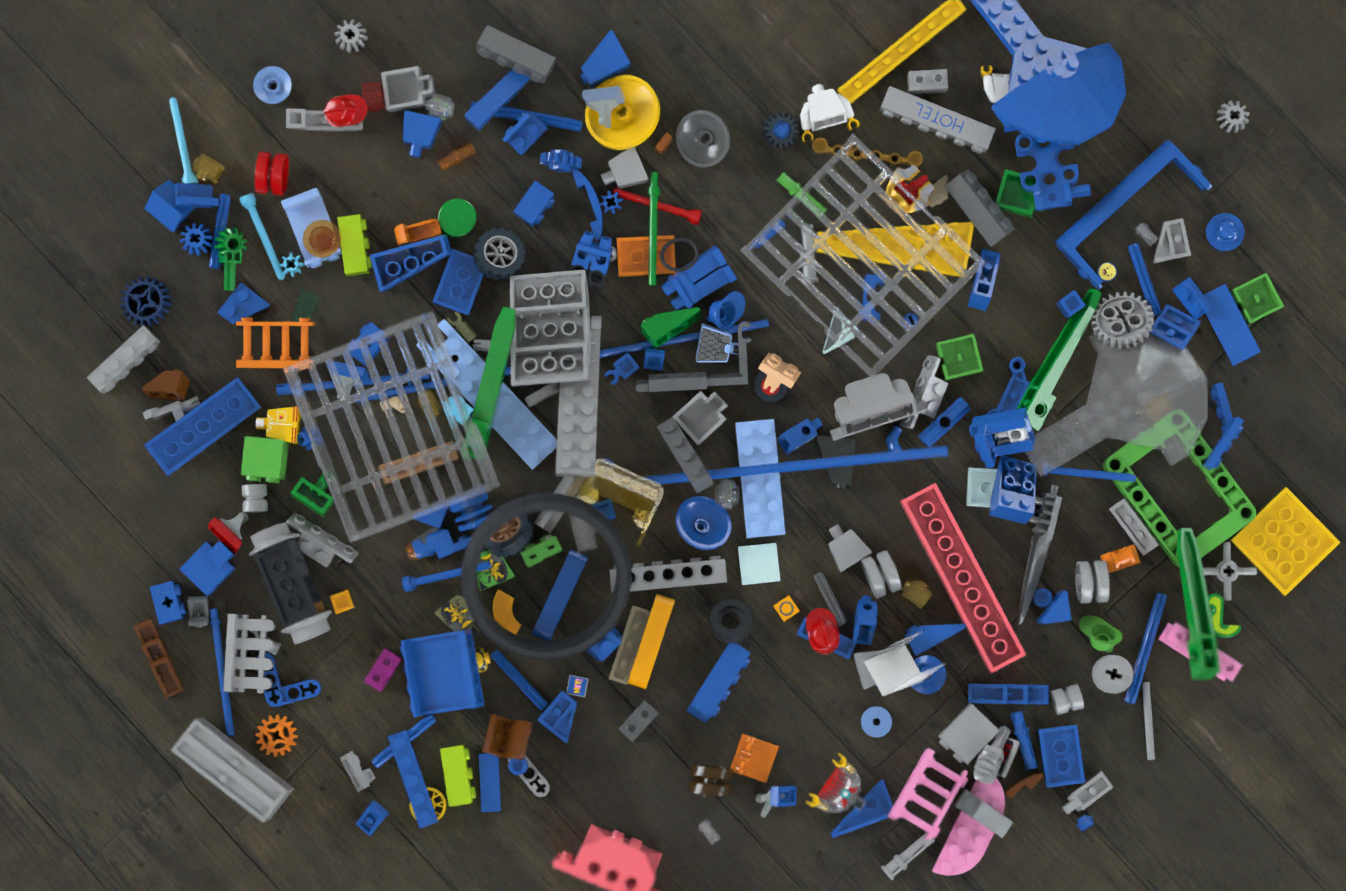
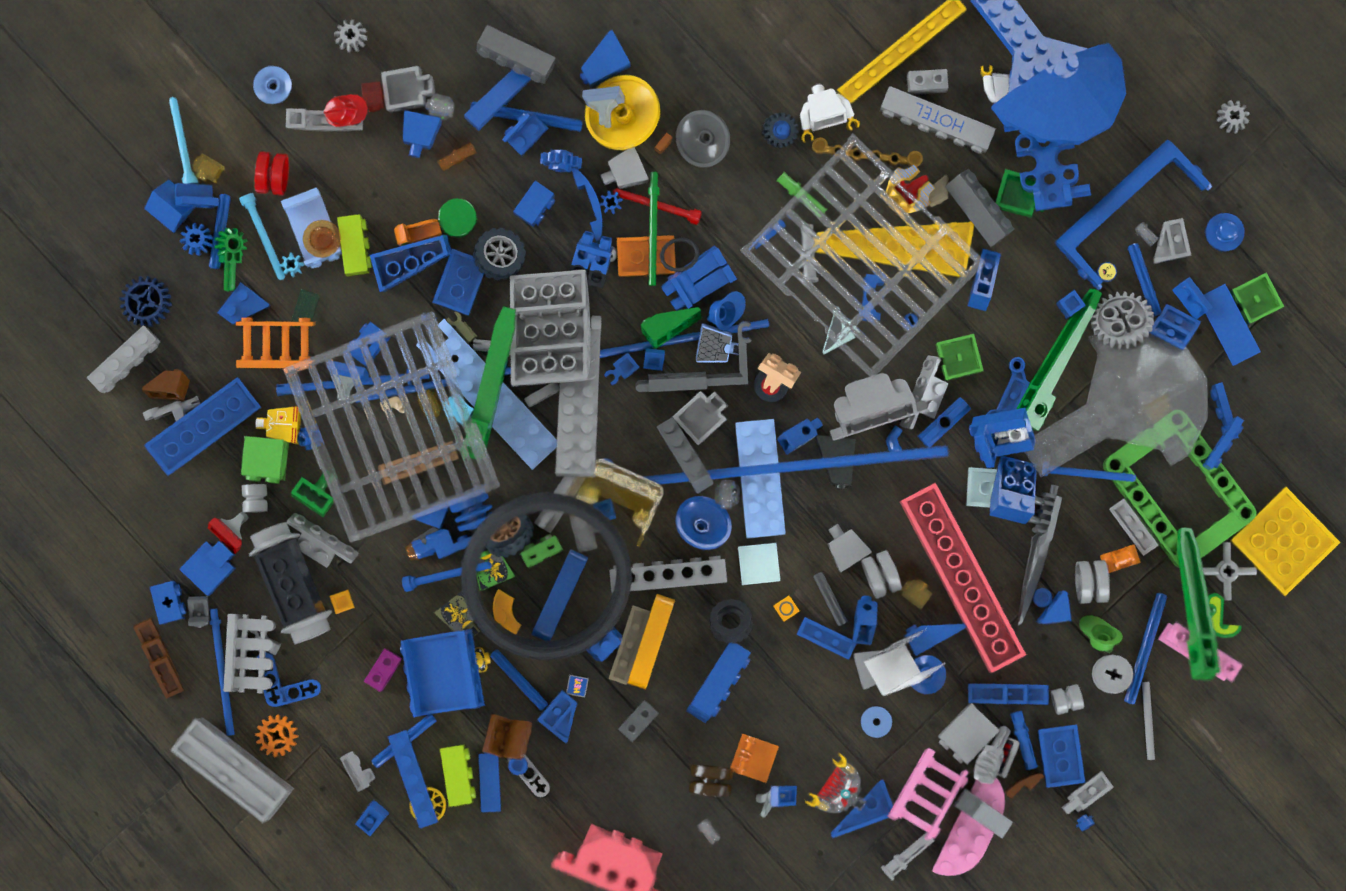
red piece [806,608,840,654] -> none

